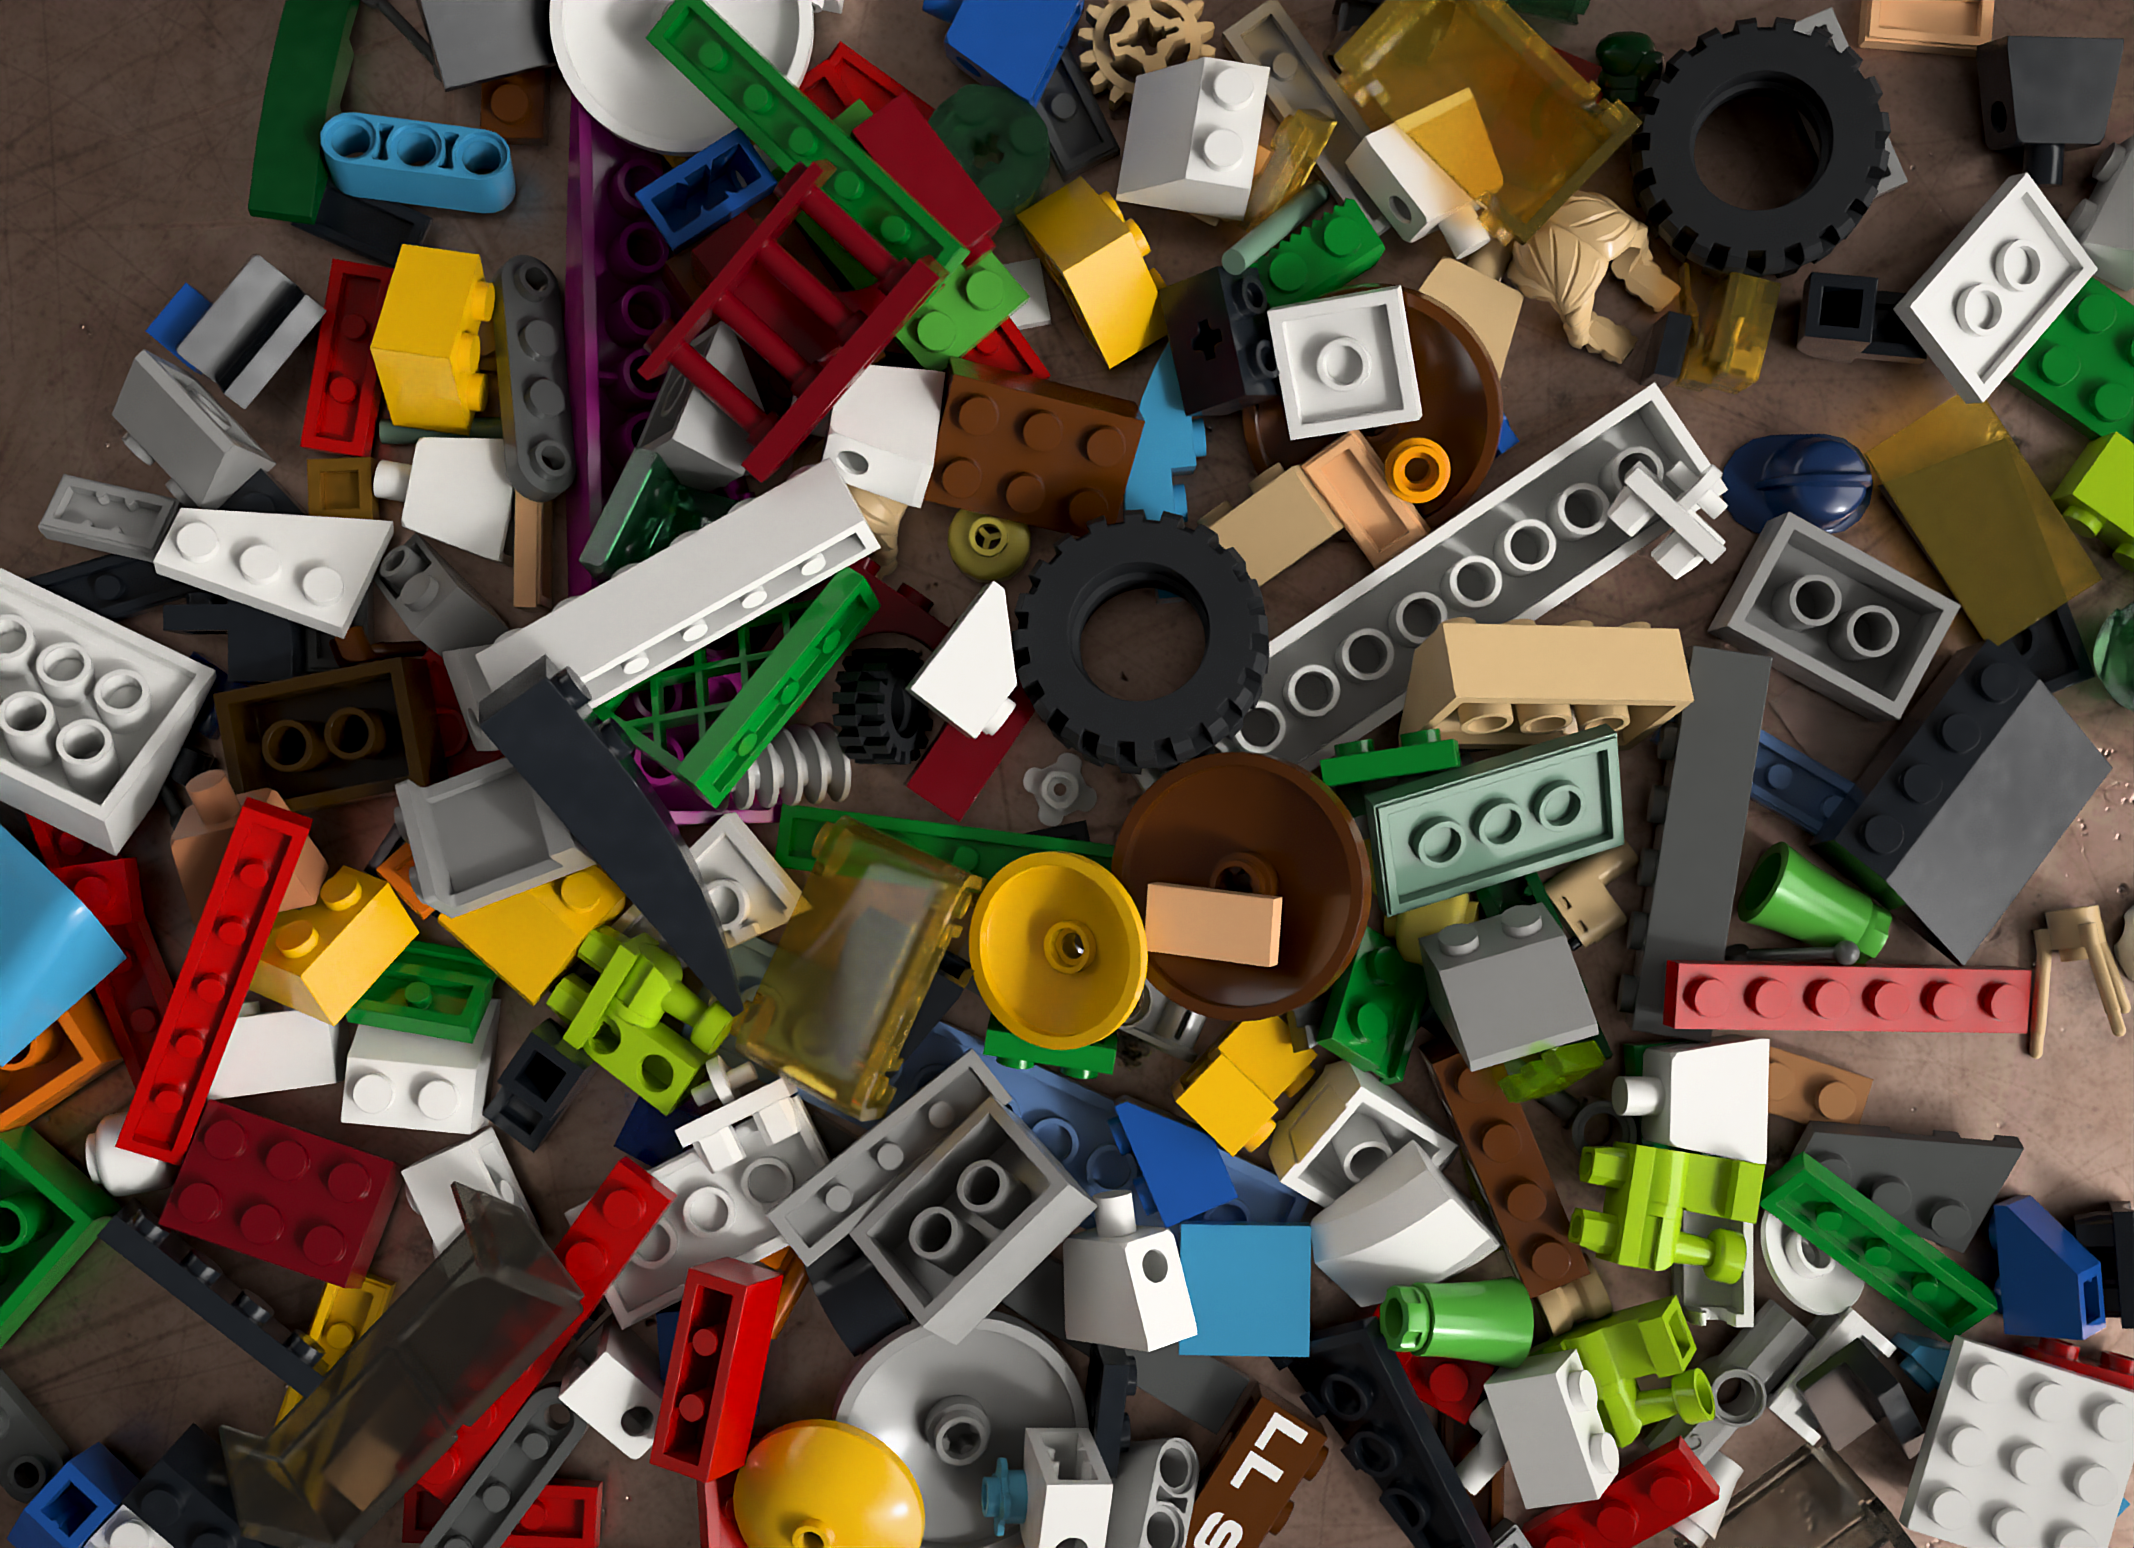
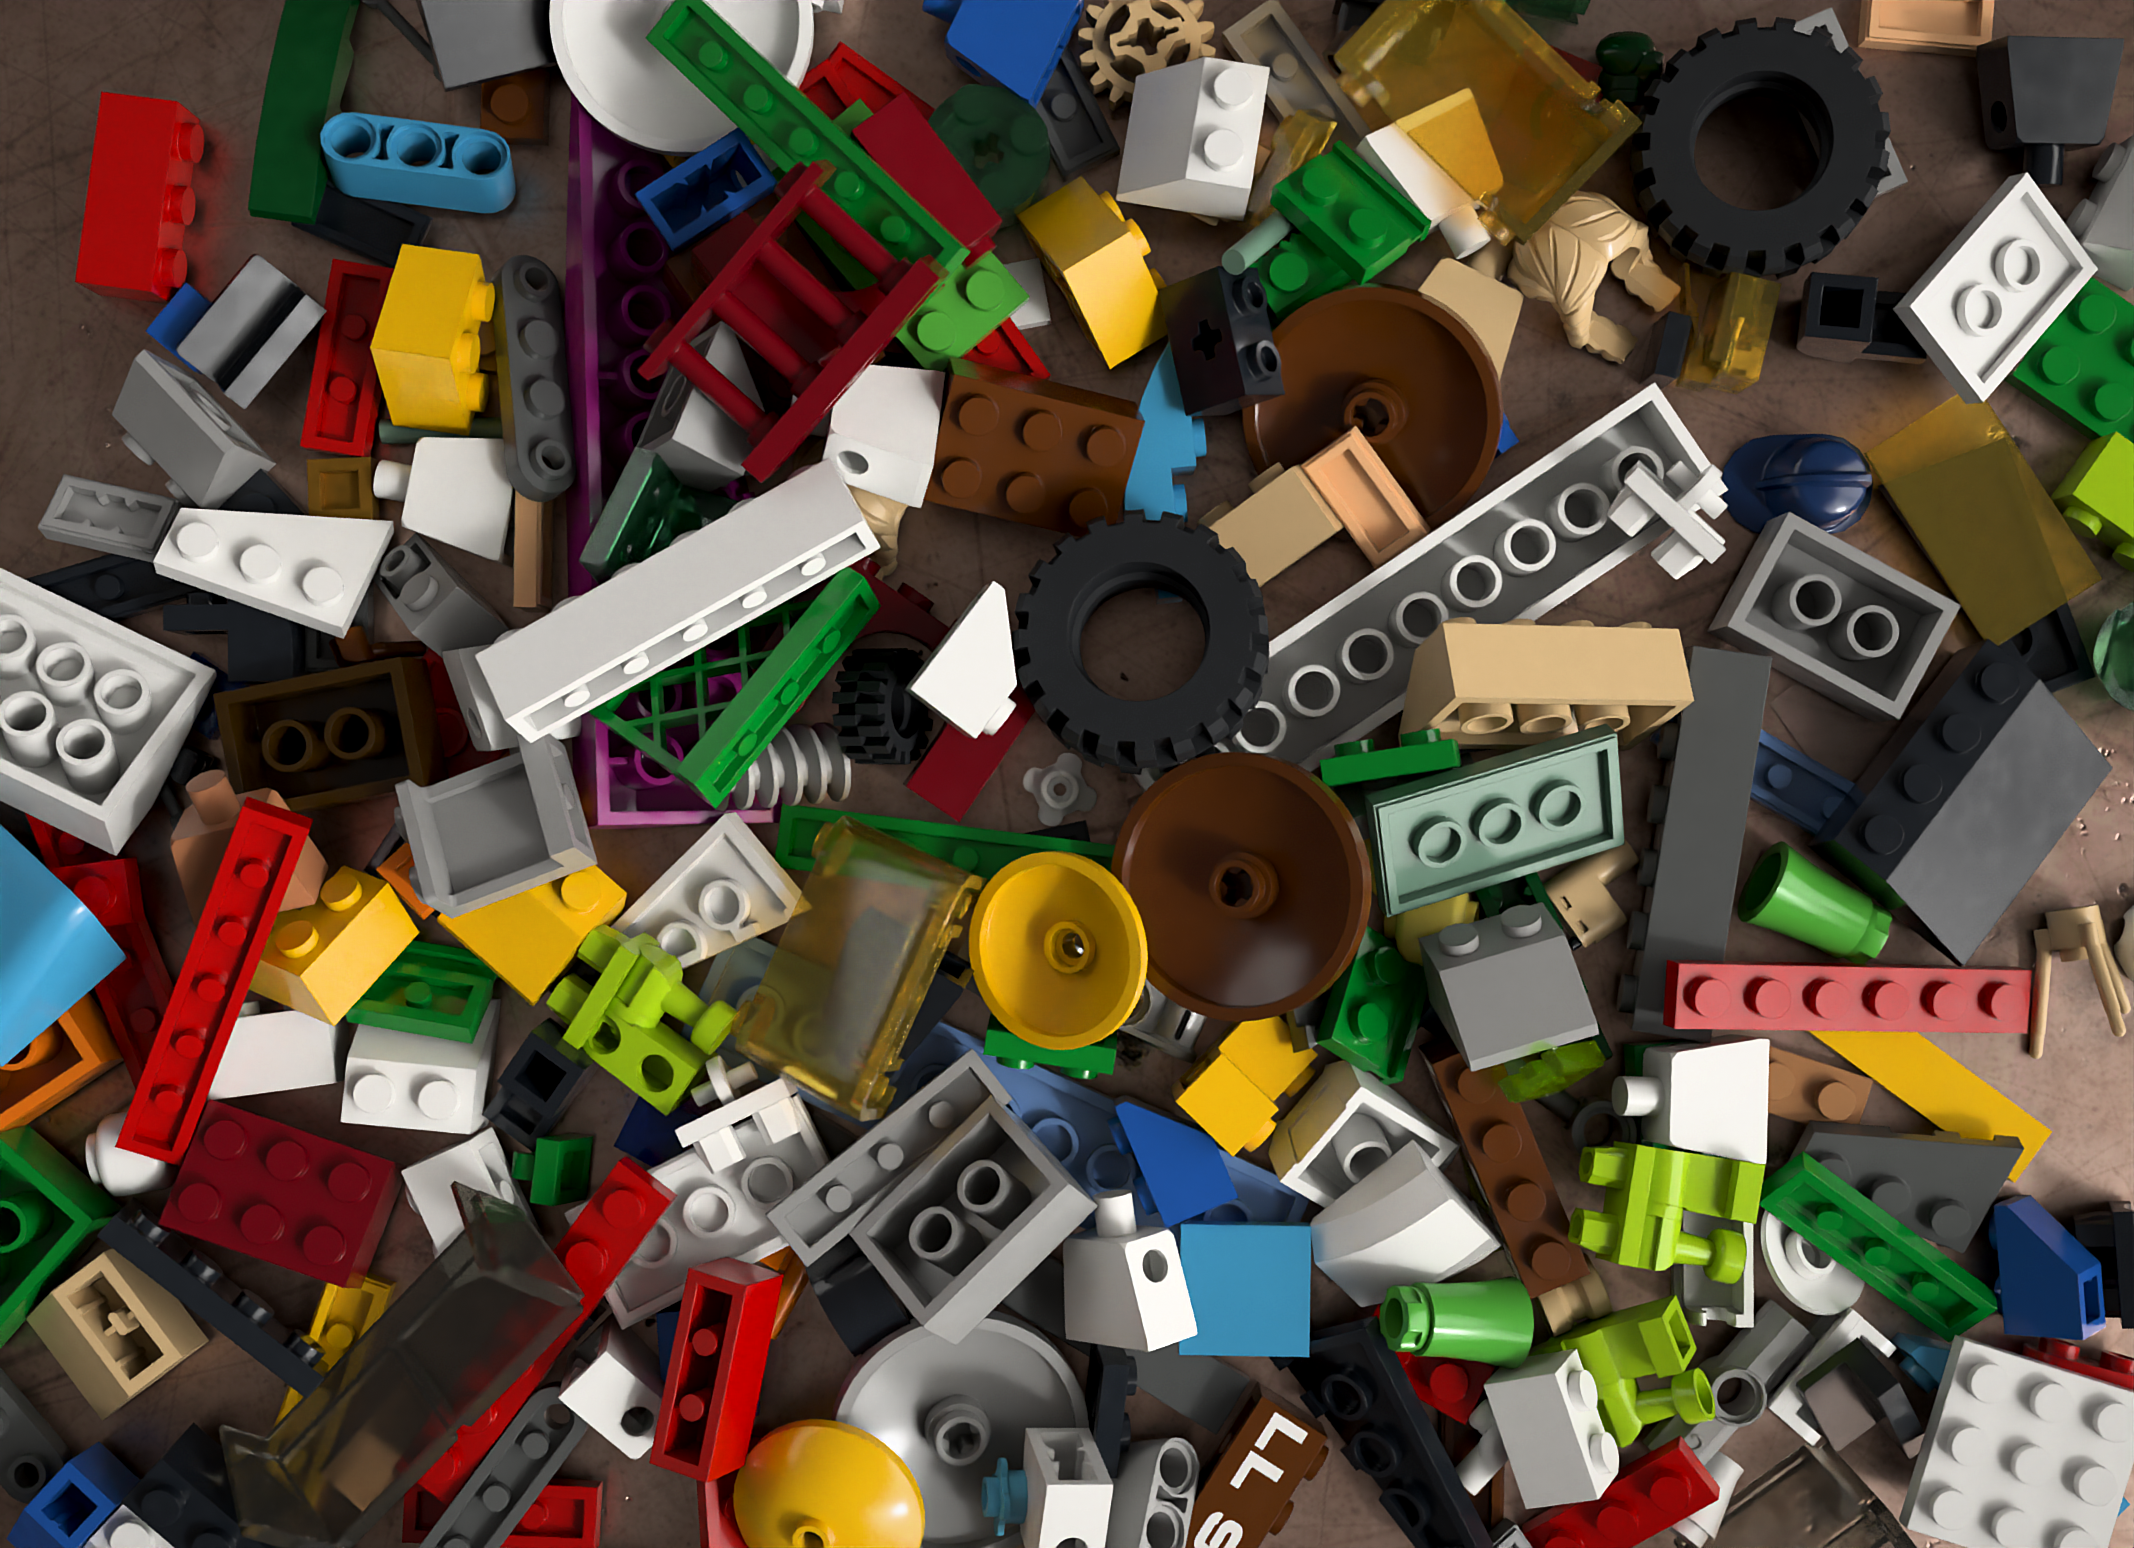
black slope [478,654,744,1018] -> none
light yellow head [947,509,1031,584] -> none
light nougat tile [1145,882,1282,967] -> none
white plate [1267,285,1423,440] -> none
light orange plate [1384,437,1451,503] -> none
dark grey hinge [1724,940,1860,966] -> none
none -> tan slope [26,1248,209,1421]
none -> red brick [75,91,204,304]
none -> green tile [511,1133,593,1206]
none -> green plate [1270,140,1432,286]
none -> yellow tile [1805,1031,2052,1183]

